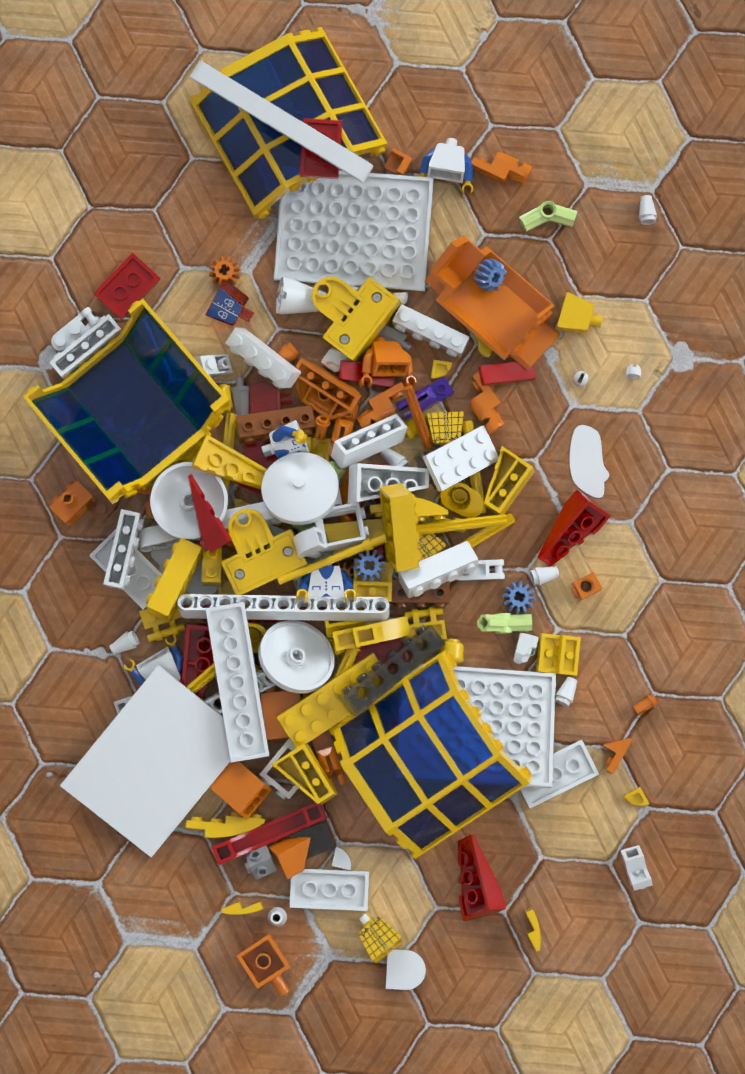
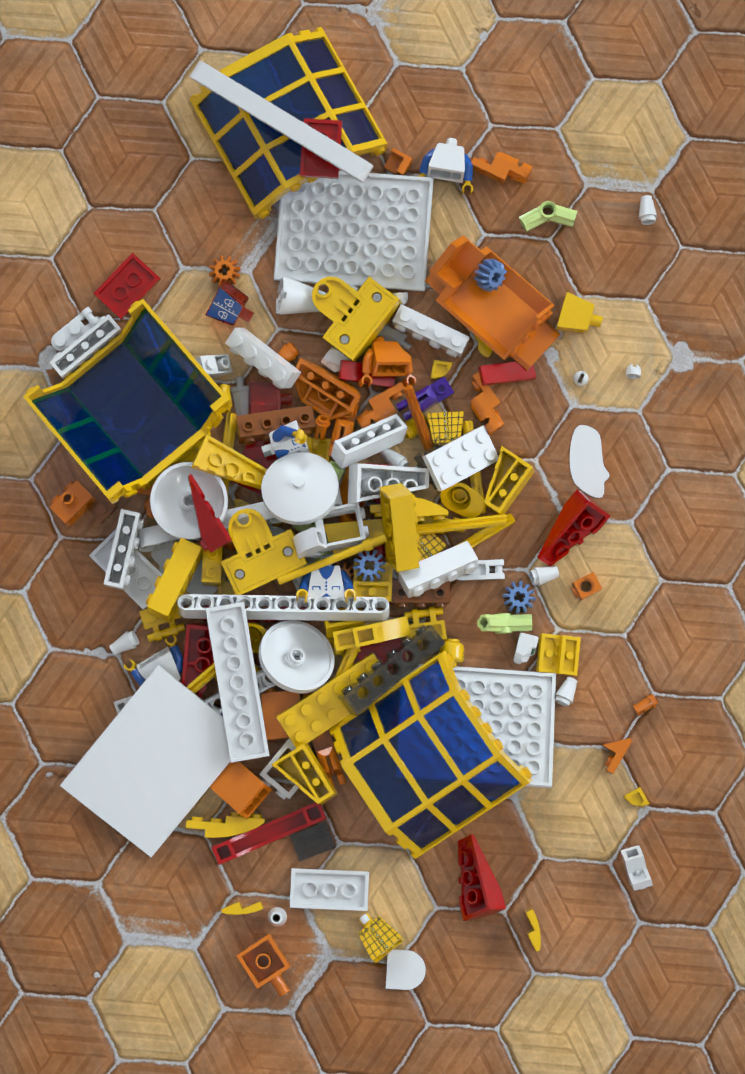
light grey brick [244,845,277,880] -> none
orange slope [268,837,311,880] -> none
white tile [332,847,351,870] -> none
white plate [520,740,599,809] -> none

